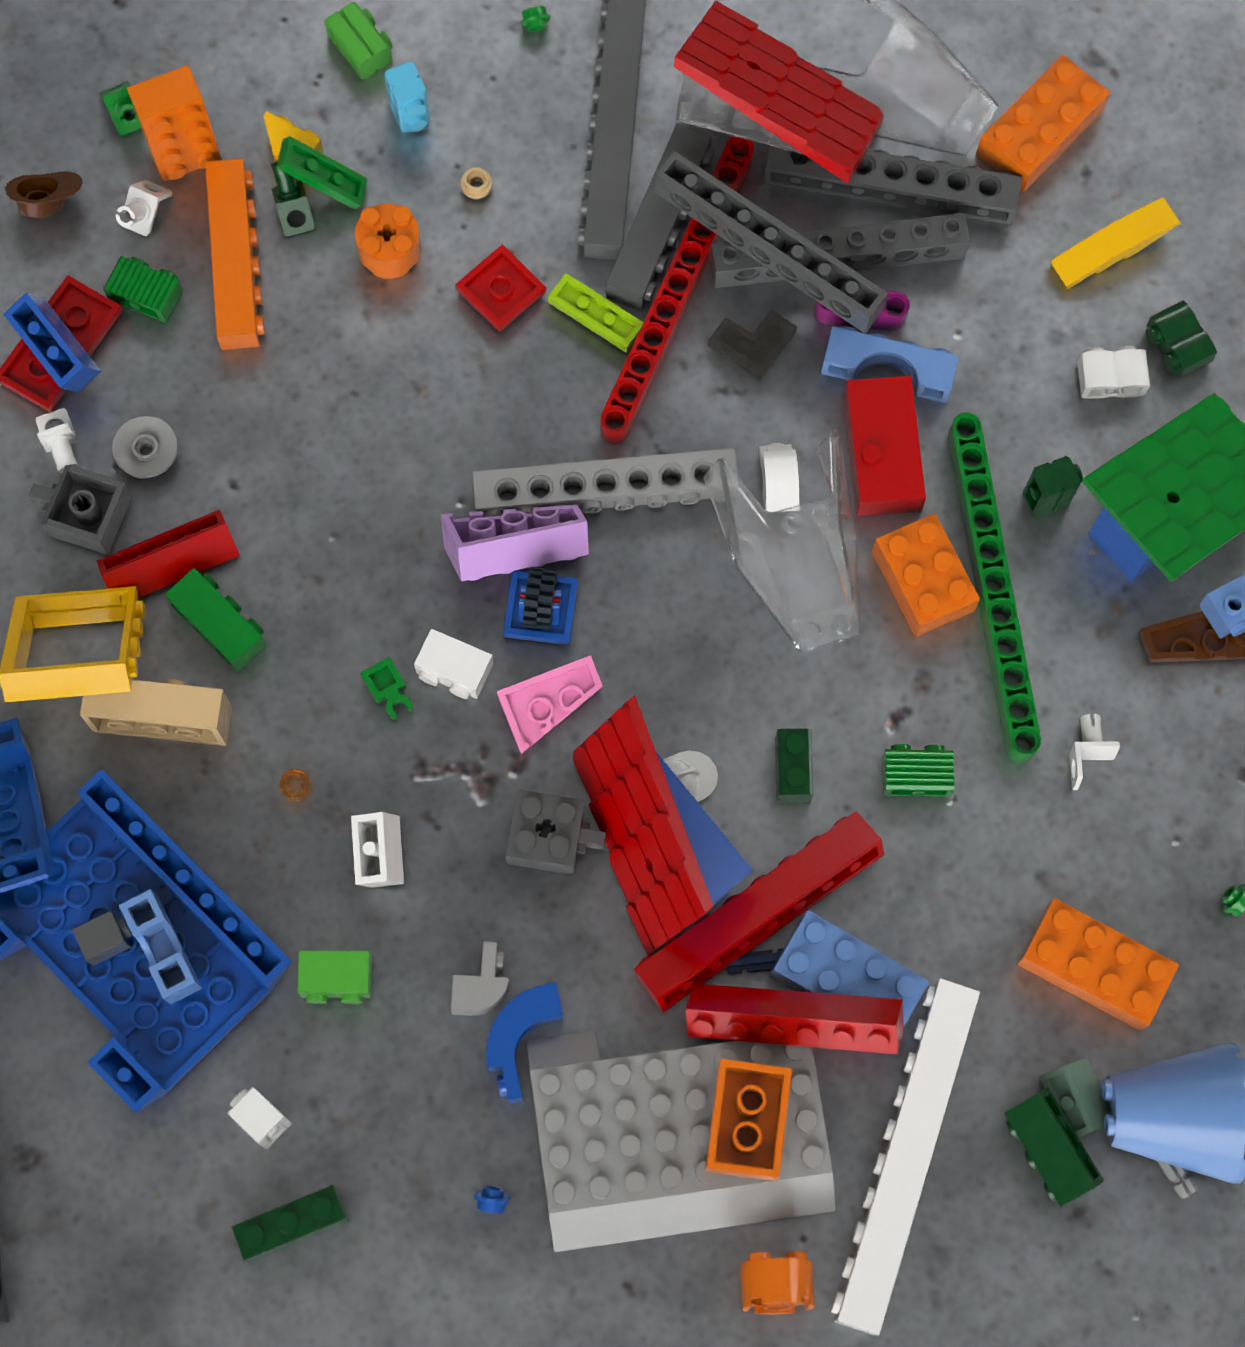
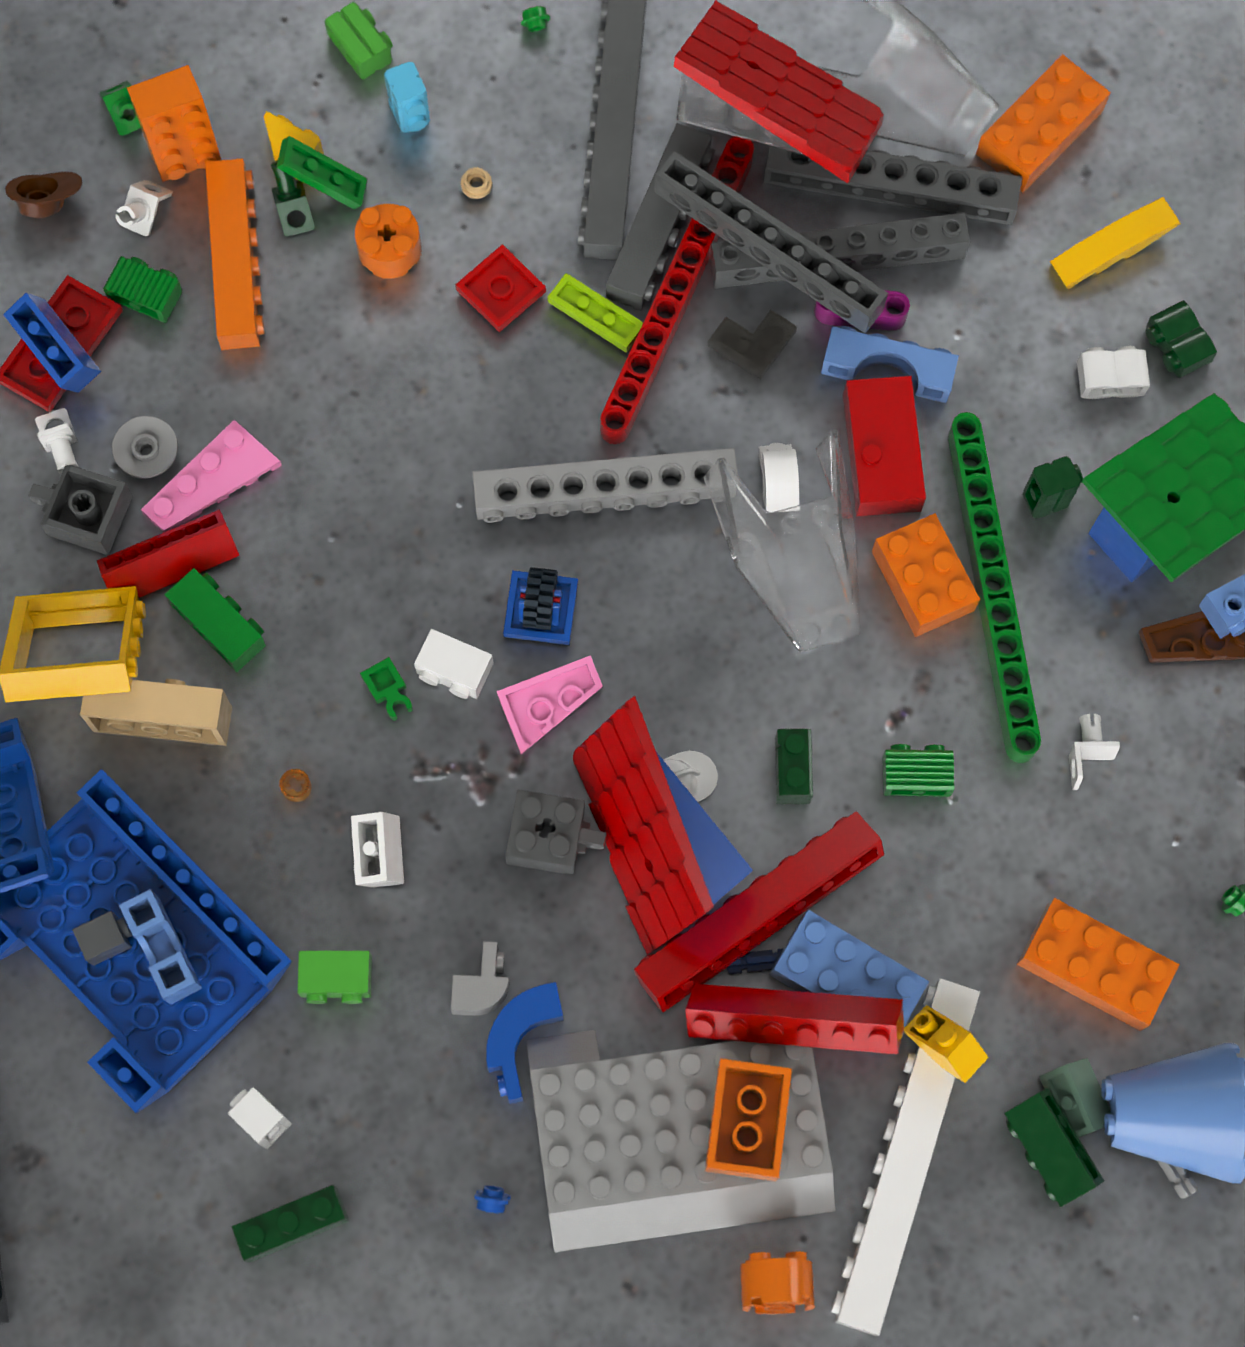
lavender wedge [441,505,589,582] -> none
none -> bright pink wing [141,420,282,533]
none -> yellow slope [903,1005,989,1083]

